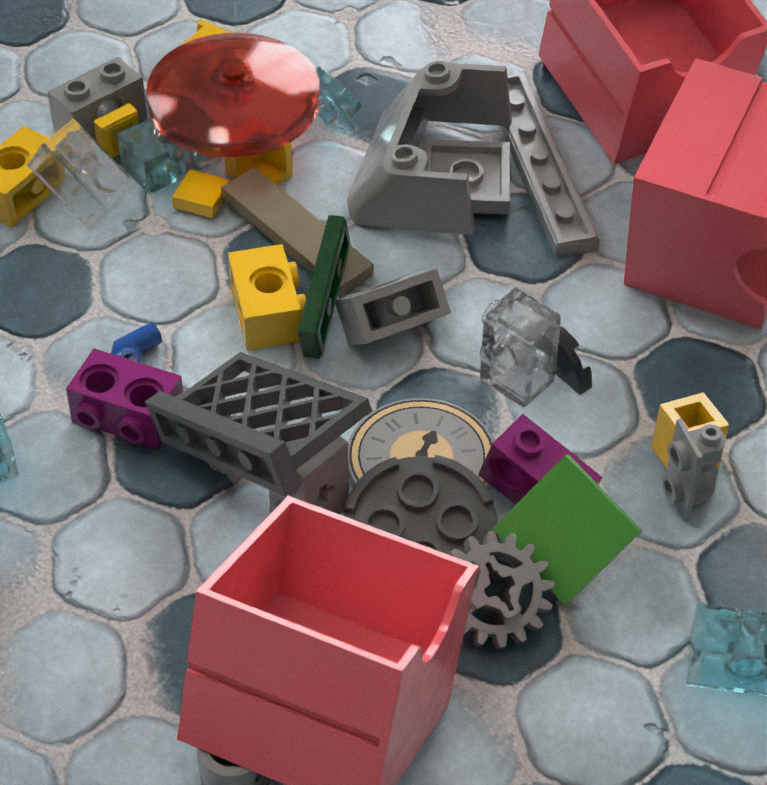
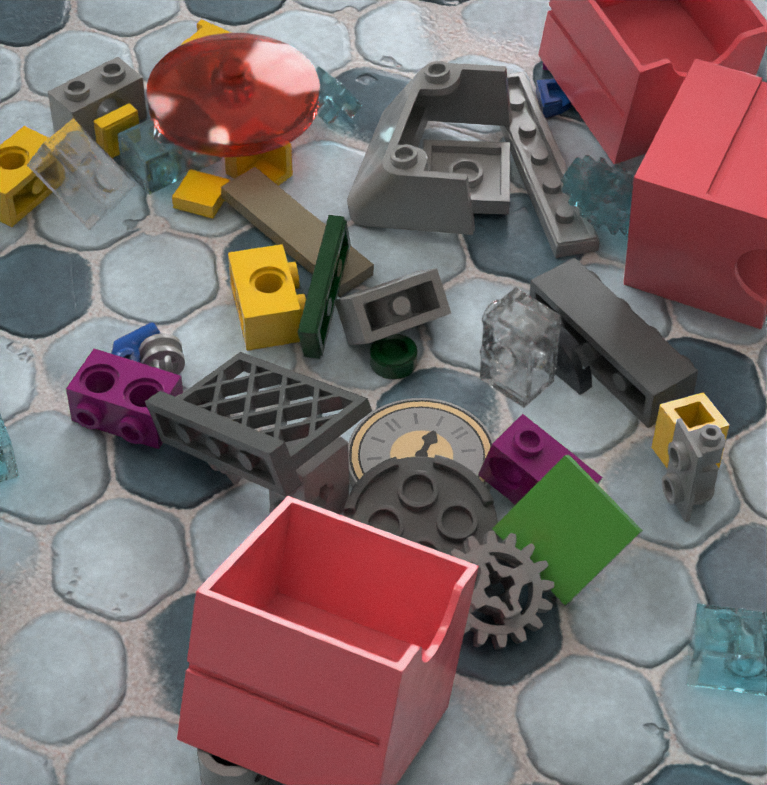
none -> light grey bush [139,333,185,374]
none -> dark green tile [370,333,418,379]
none -> dark grey brick [528,257,698,428]
none -> blue tile [536,79,572,118]
none -> clear light blue gear [560,155,634,237]

